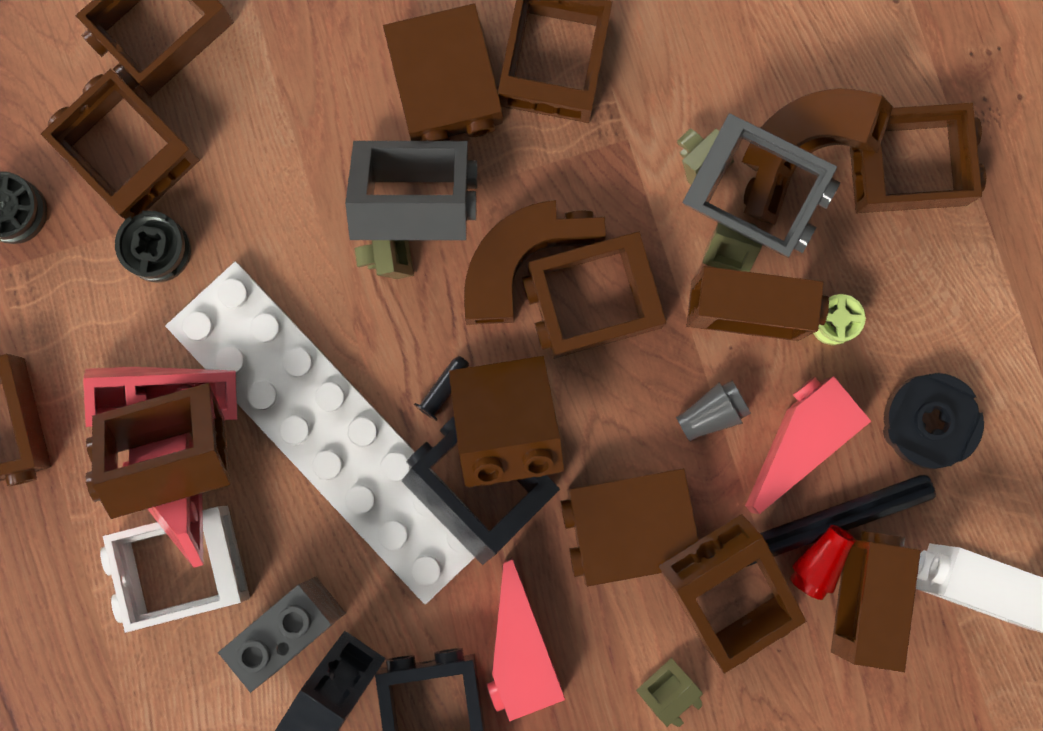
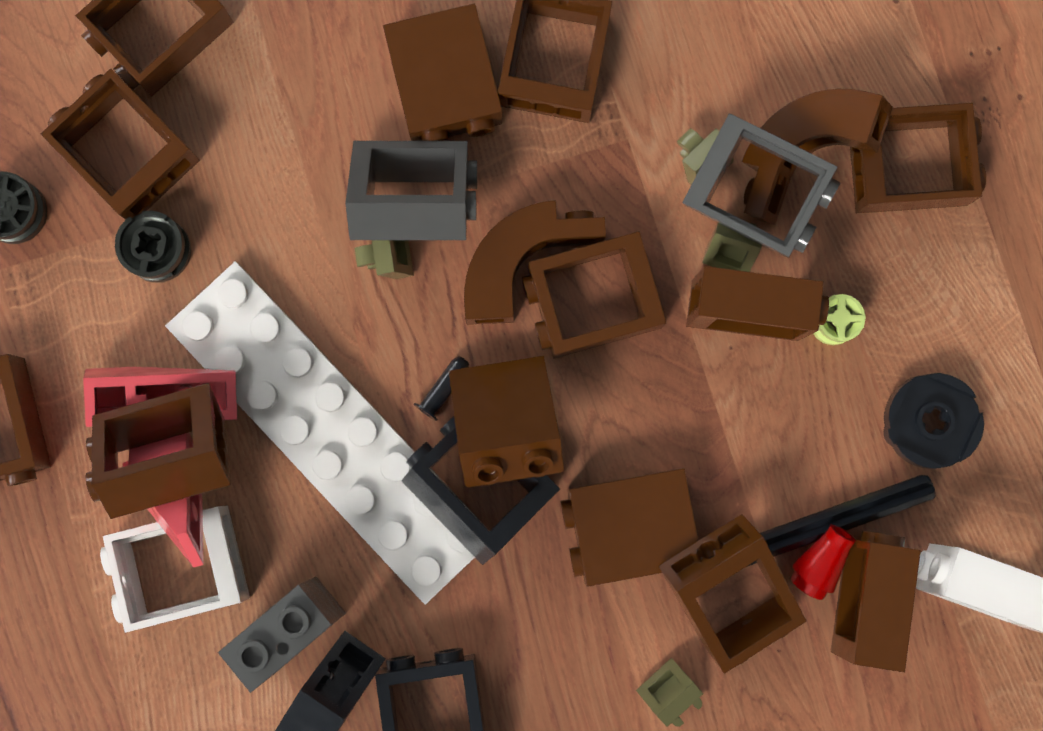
coral slope [487,557,565,721] -> none
dark grey cone [676,380,751,441] -> none
coral slope [745,376,871,514] -> none

